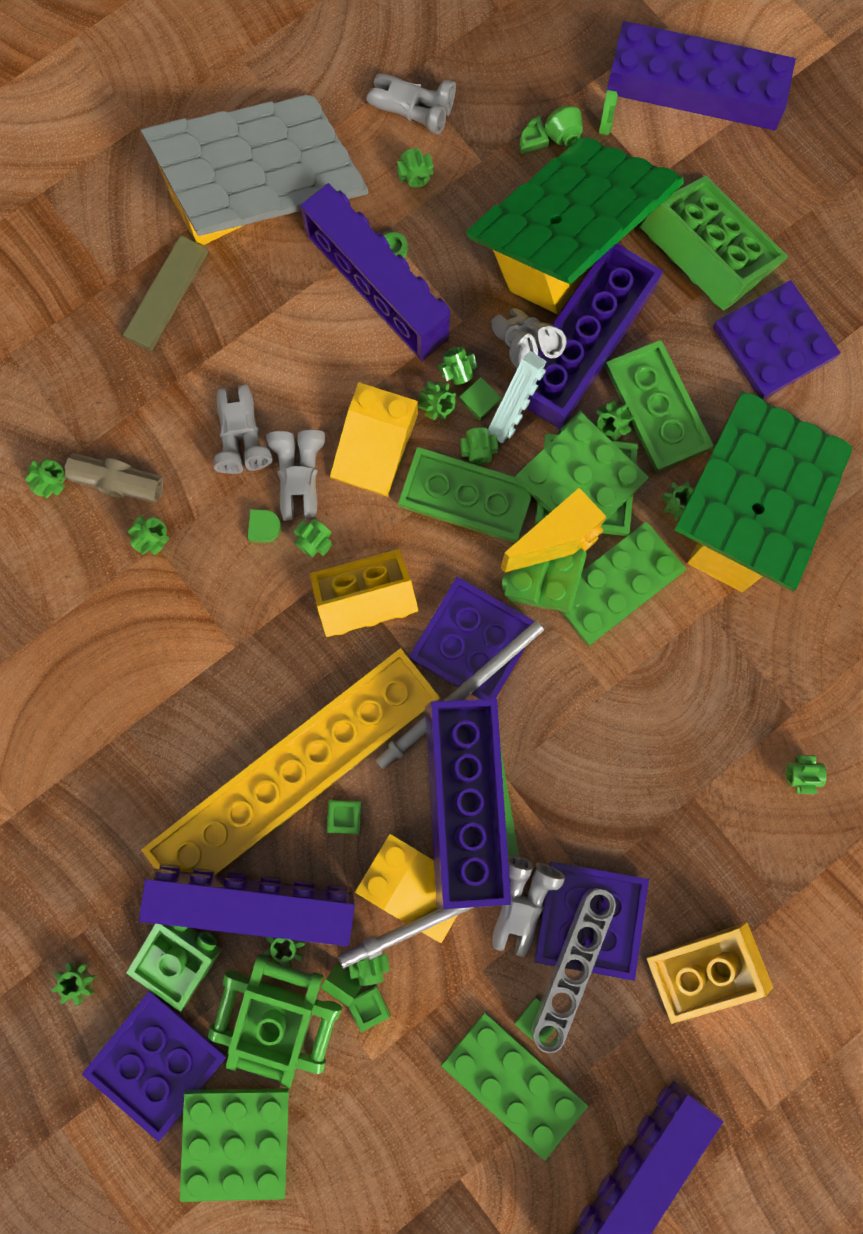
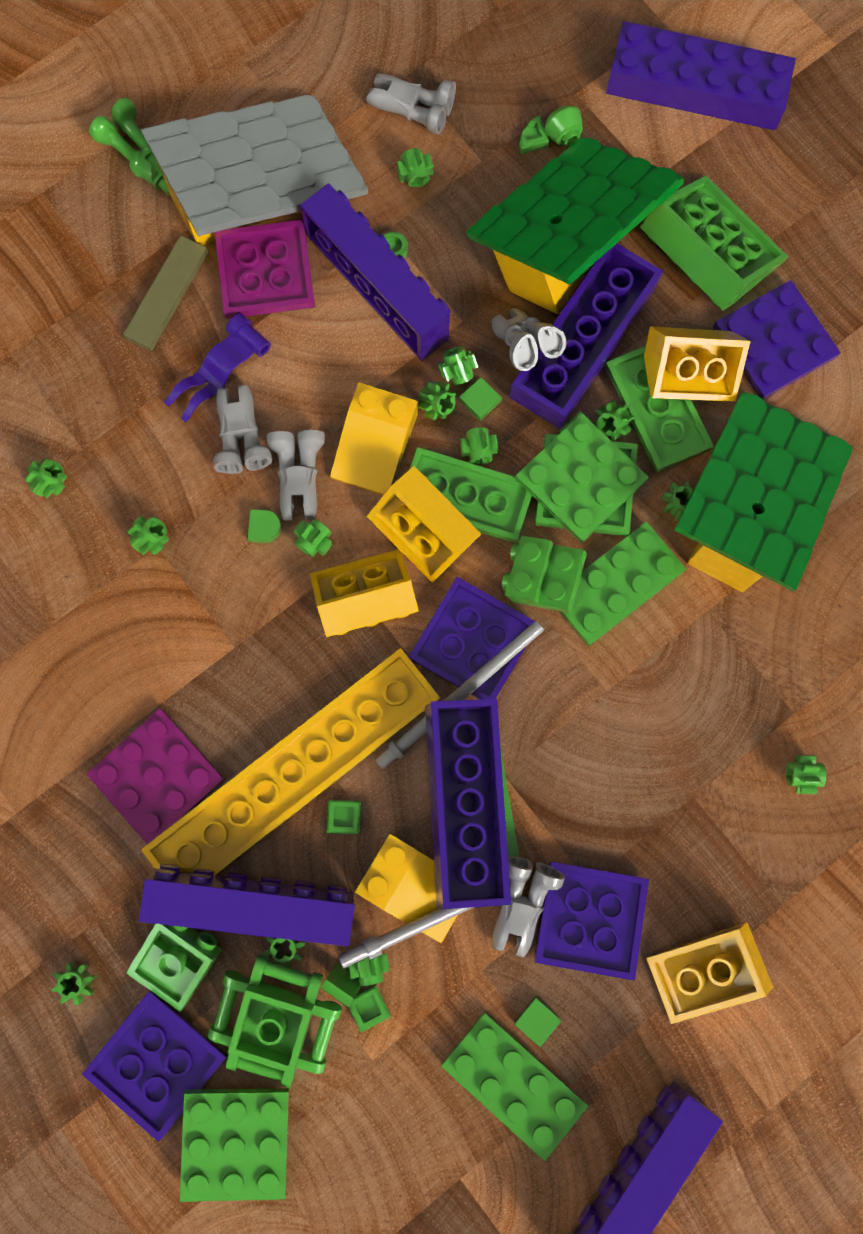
dark tan piece [64,453,164,503] -> none
light aqua piece [488,351,546,443] -> none
yellow slope [500,488,607,572] -> none
light grey beam [531,888,616,1053] -> none
bright green tile [599,90,618,135] -> none
none -> magenta plate [86,708,225,844]
none -> bright green piece [89,97,170,196]
none -> dark purple flag [164,313,271,423]
none -> magenta plate [215,220,315,319]
none -> yellow slope [366,466,481,583]
none -> yellow slope [644,326,750,402]

